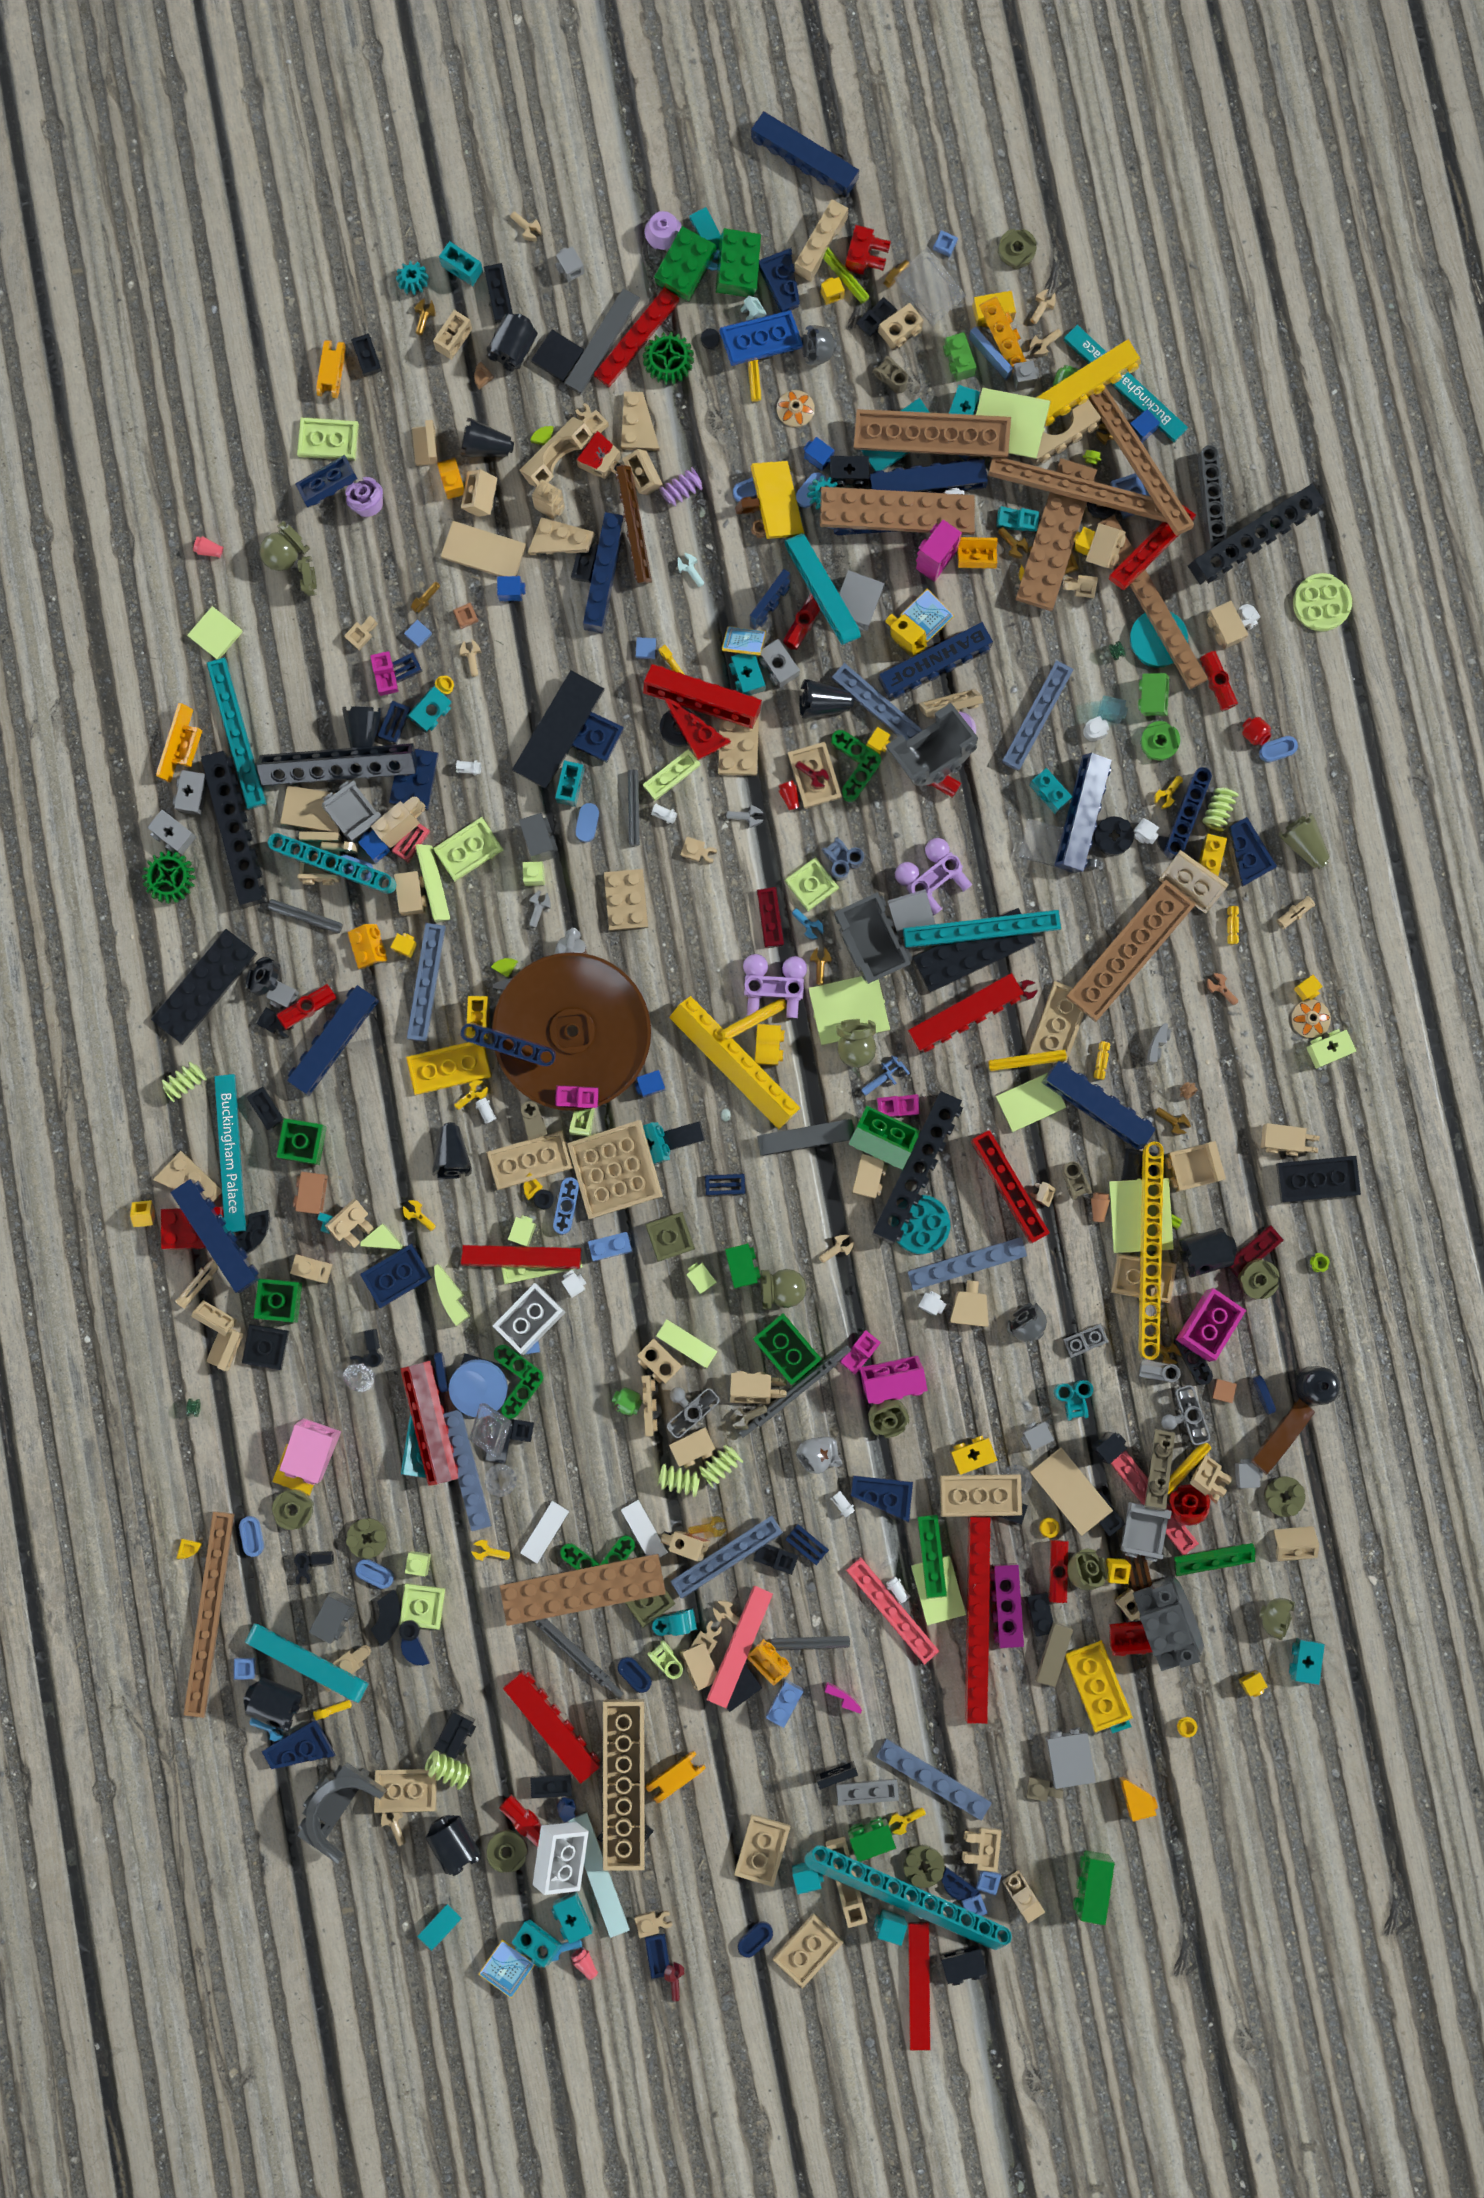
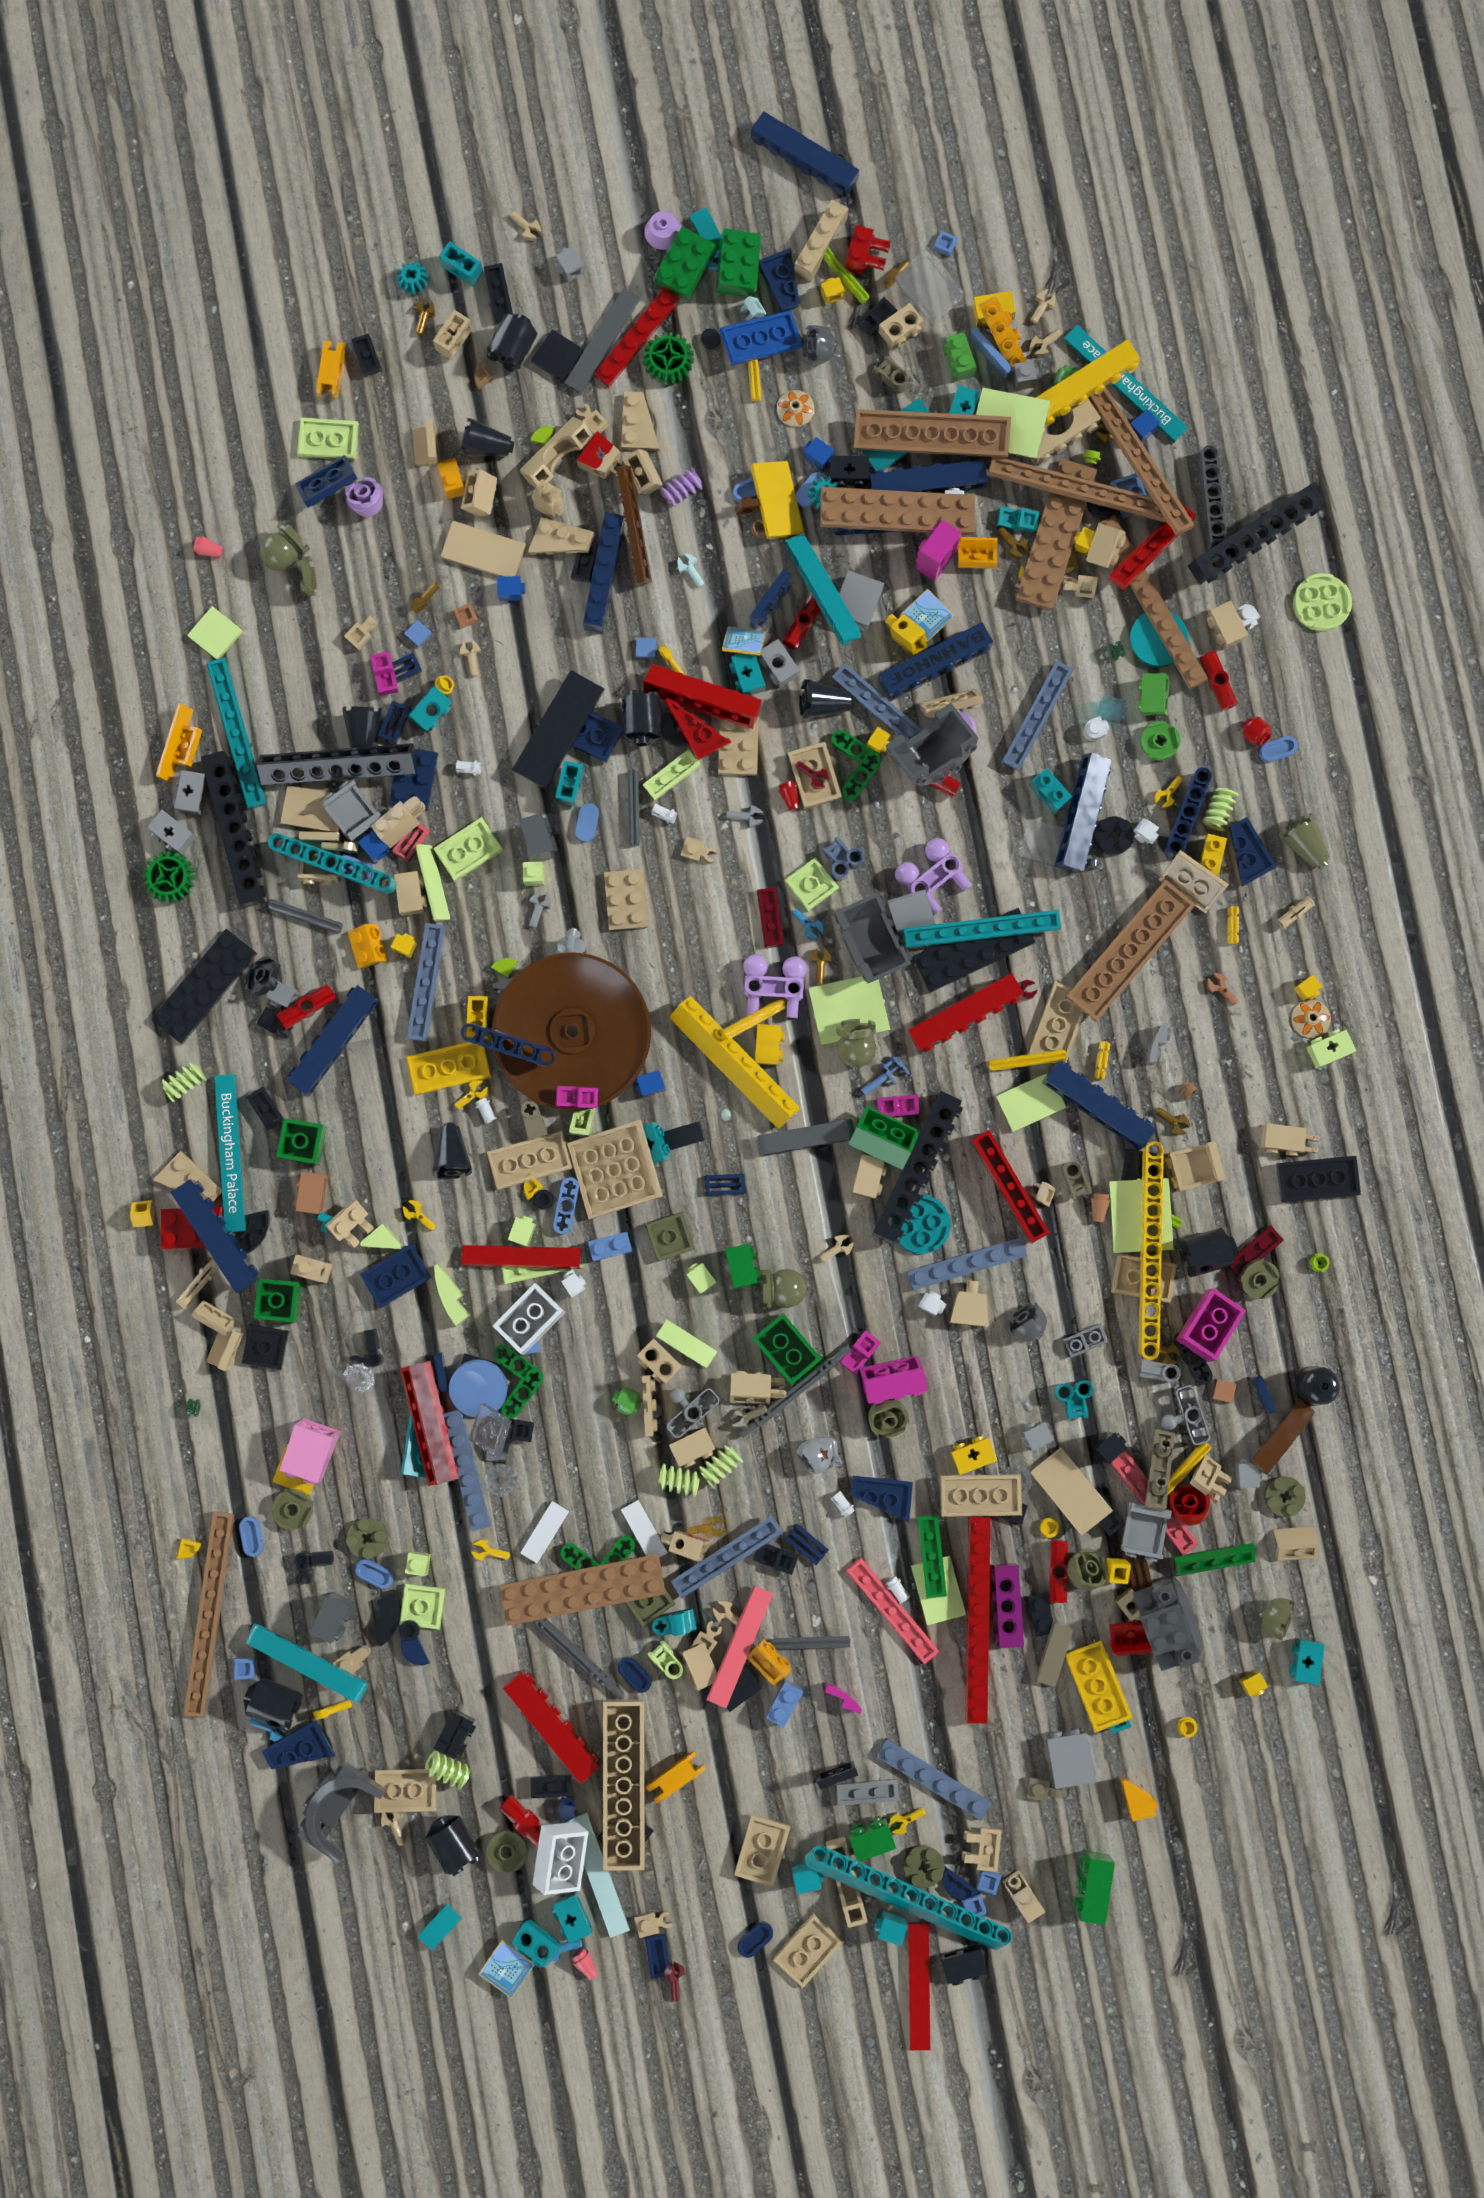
olive plate [998,229,1037,270] -> none
none -> black cylinder [622,690,661,747]

